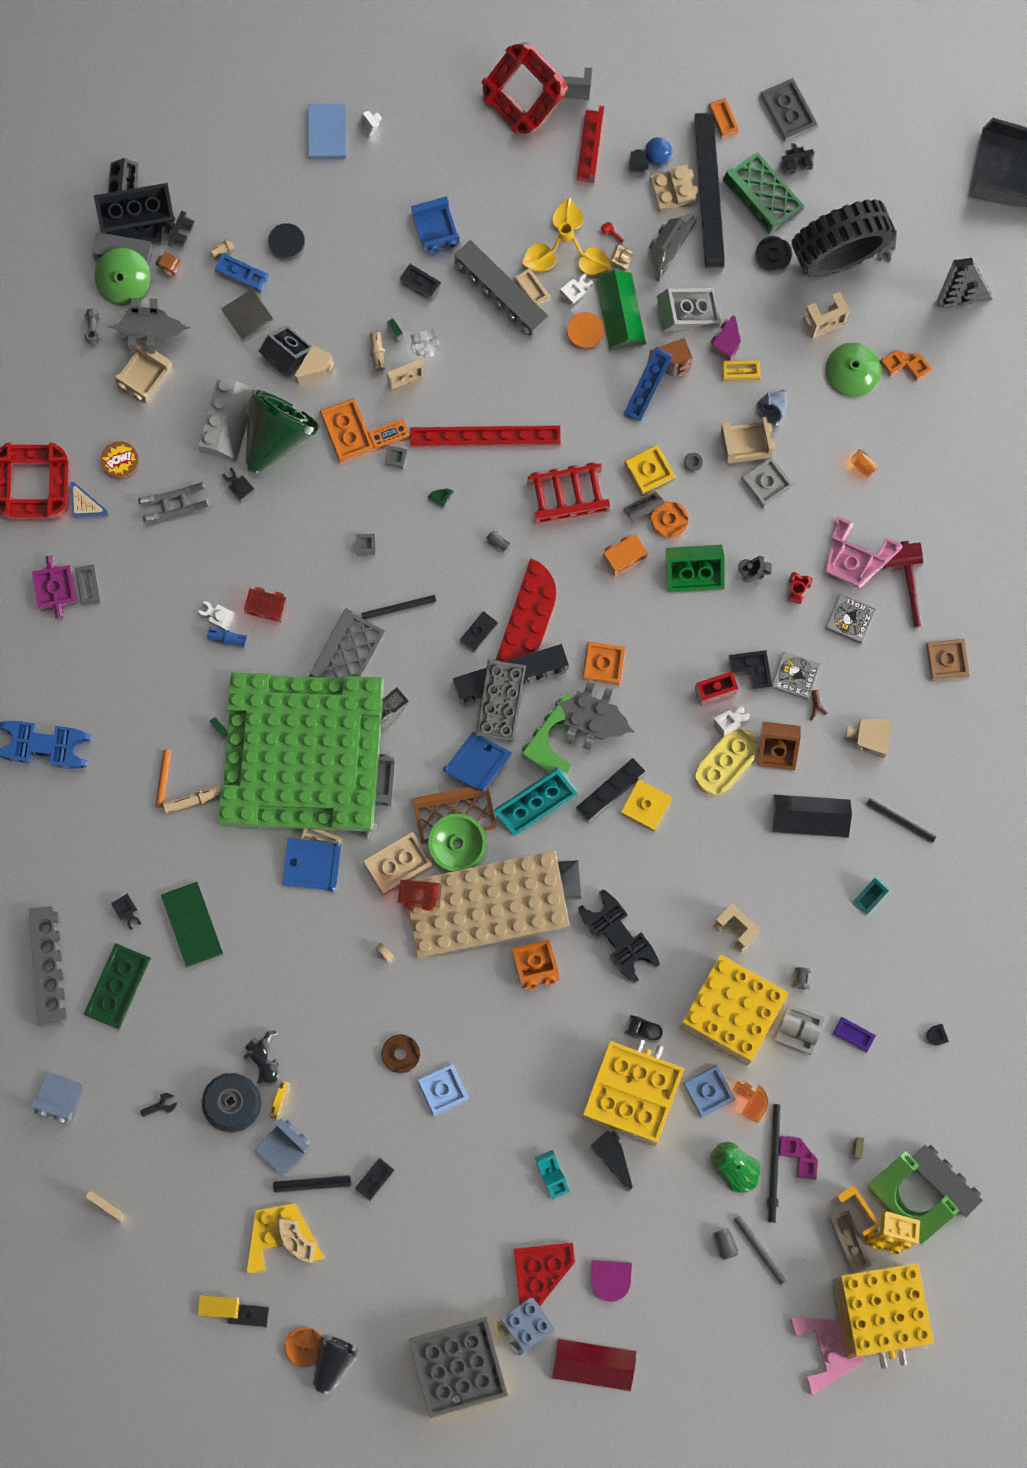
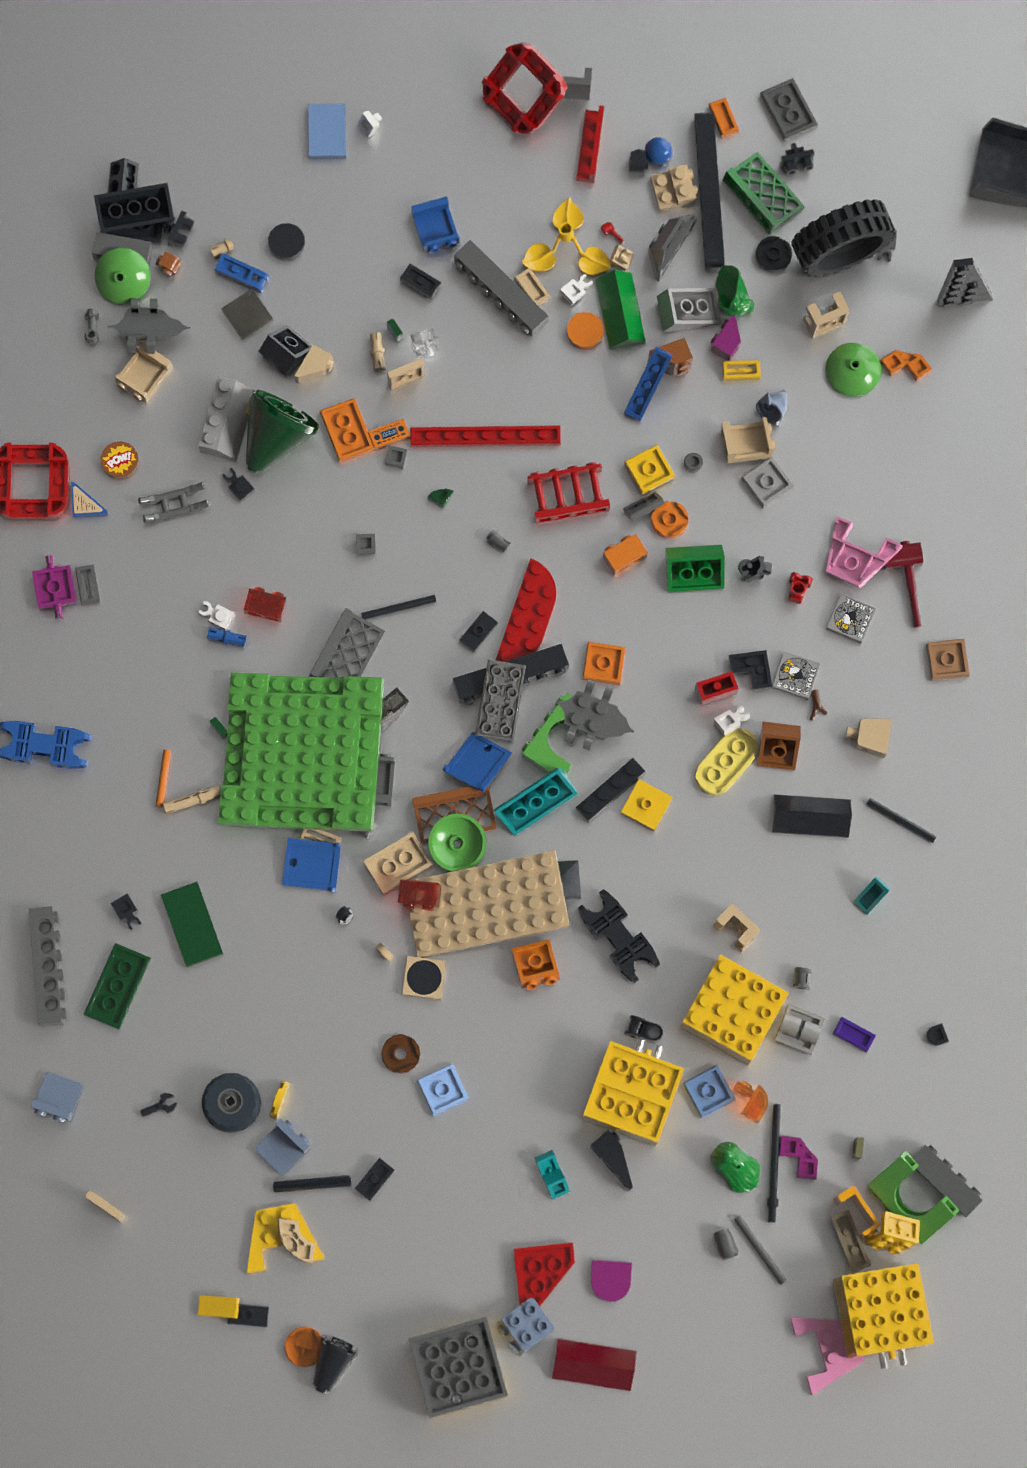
black animal [243,1030,279,1084] -> none
clear orange piece [849,449,878,478] -> none
none -> black plate [336,906,353,925]
none -> black tile [402,956,446,1000]
none -> green hair [715,265,754,317]

